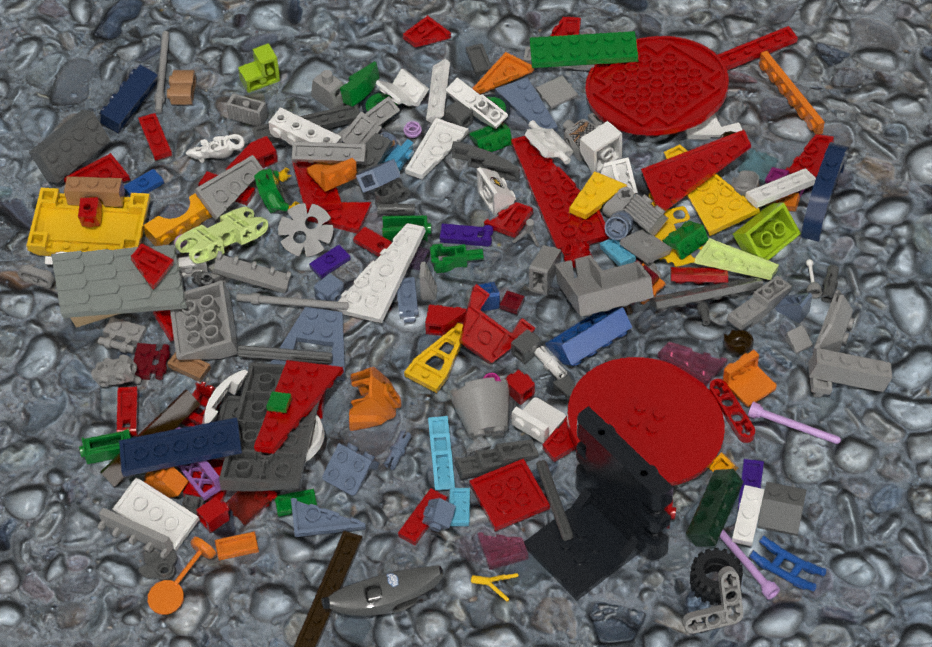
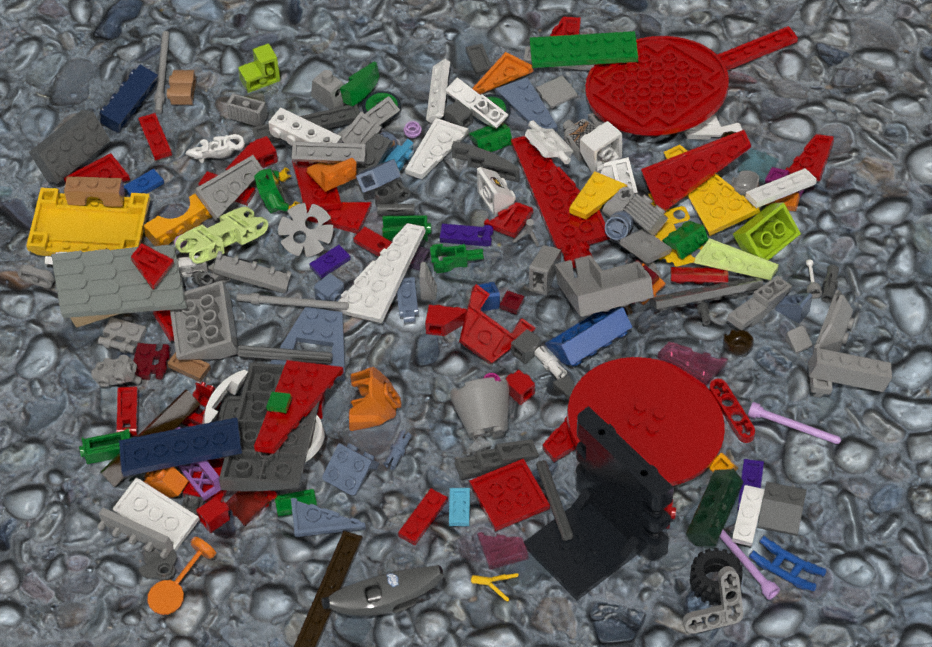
red brick [78,197,102,227] -> none
orange tile [215,531,259,561] -> none
white bracket [376,69,429,107] -> none
red wing [403,15,451,48] -> none
yellow plate [404,323,463,393] -> none
sand blue brick [422,498,456,532] -> none
medium azure slope [428,416,455,491] -> none
white bracket [512,397,565,443] -> none
medium azure plate [600,238,636,266] -> none
orange bracket [723,350,777,407] -> none
orange plate [759,51,825,135] -> none
dark blue arch [801,142,849,242] -> none

